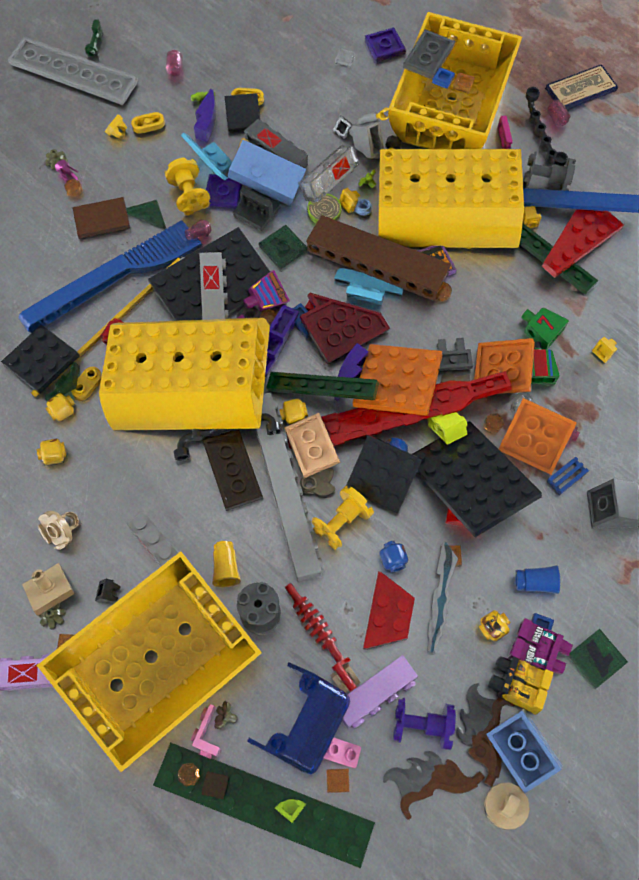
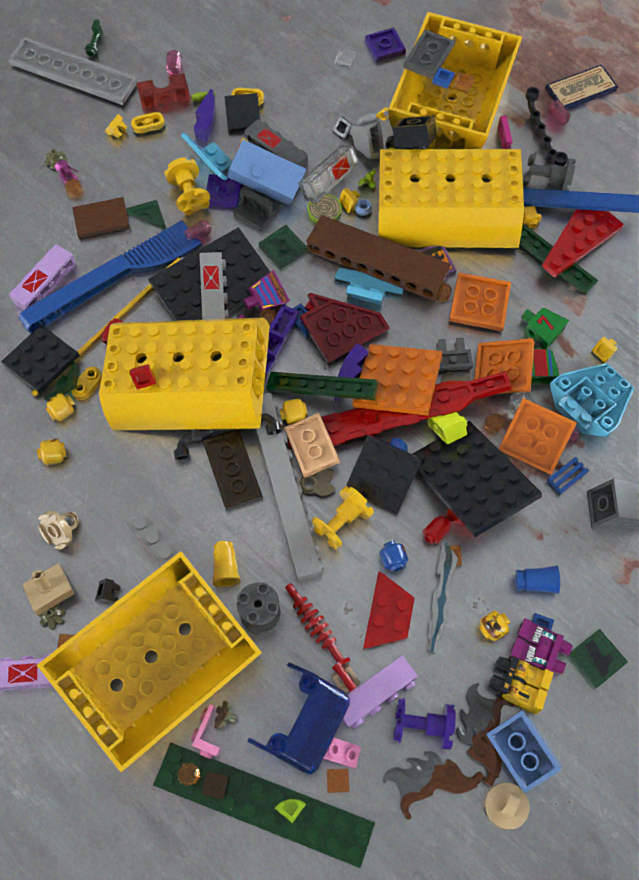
none -> lavender brick [9,244,76,310]
none -> red tile [129,364,156,390]
none -> clear red arch [136,73,190,109]
none -> black brick [393,115,437,150]
none -> red brick [422,515,451,544]
none -> orange plate [449,272,511,332]
none -> medium azure wedge [550,363,634,437]

